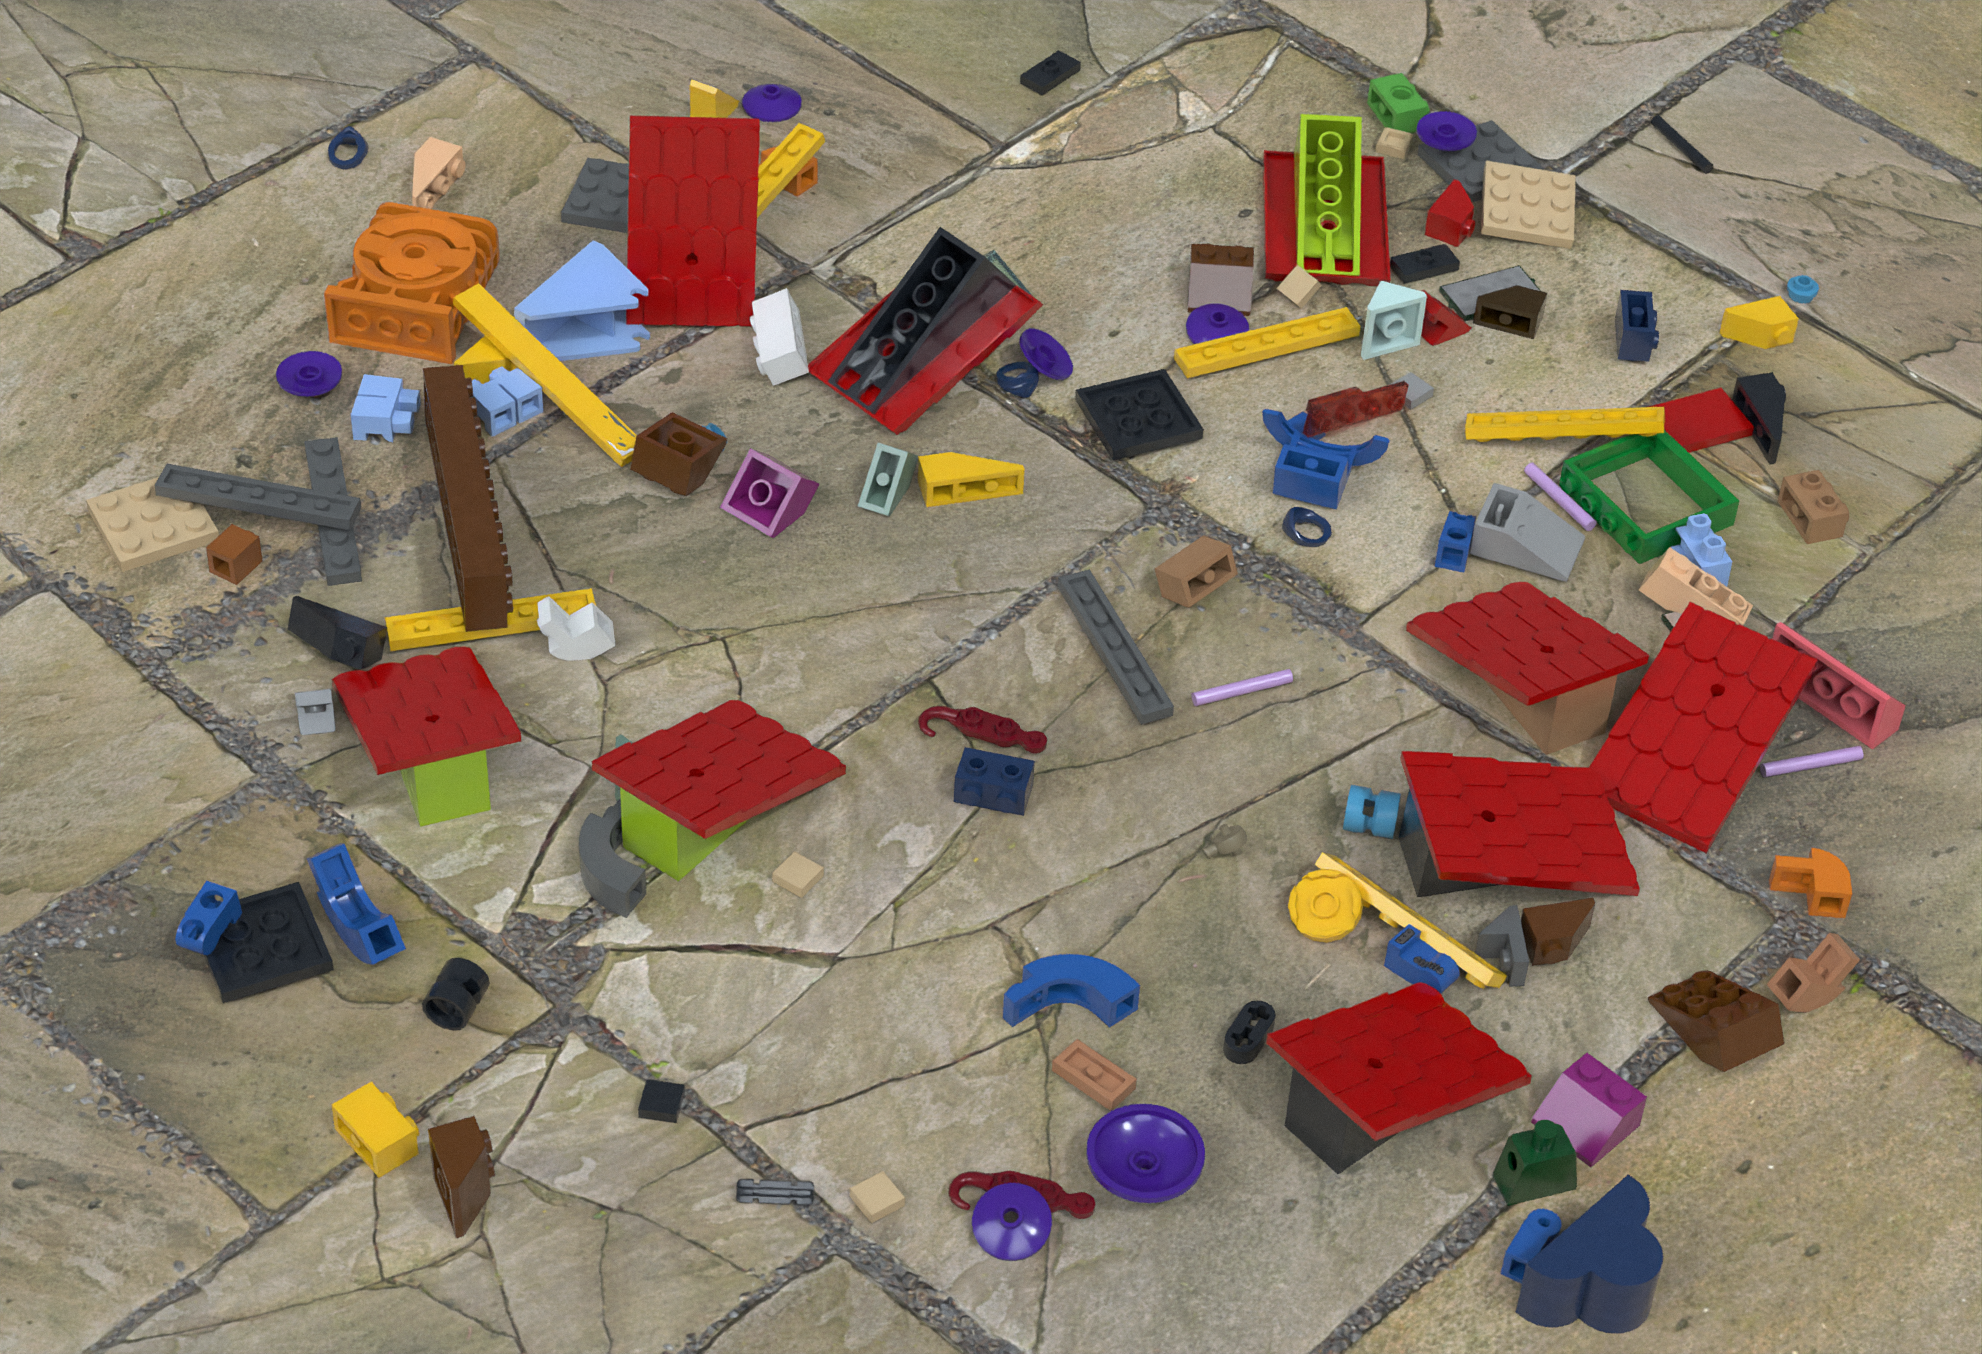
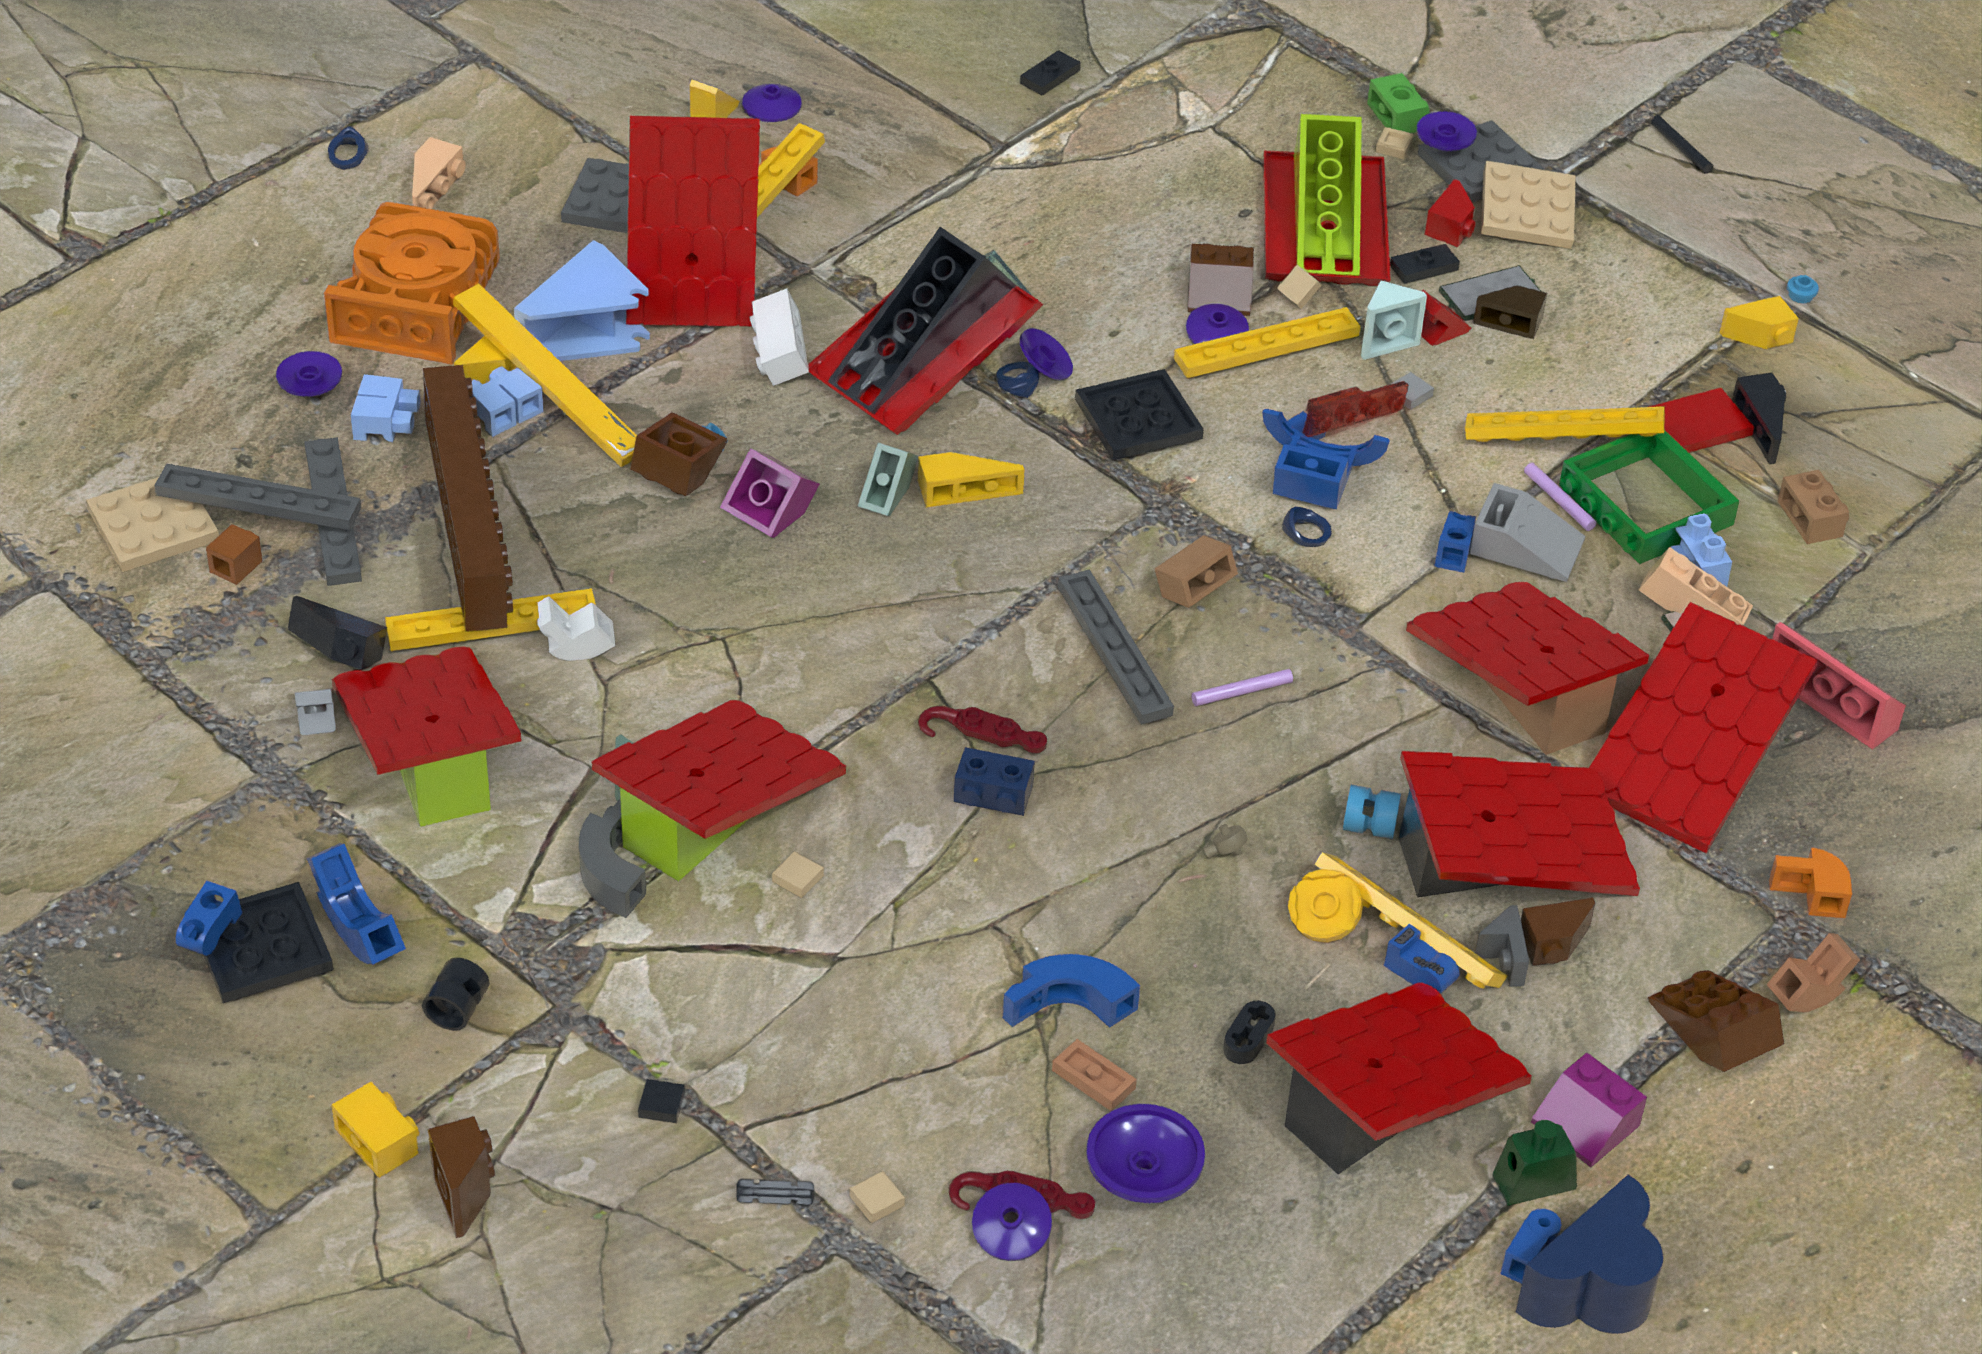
dark blue brick [1615,290,1659,362] -> none
lavender bar [1760,746,1863,777] -> none

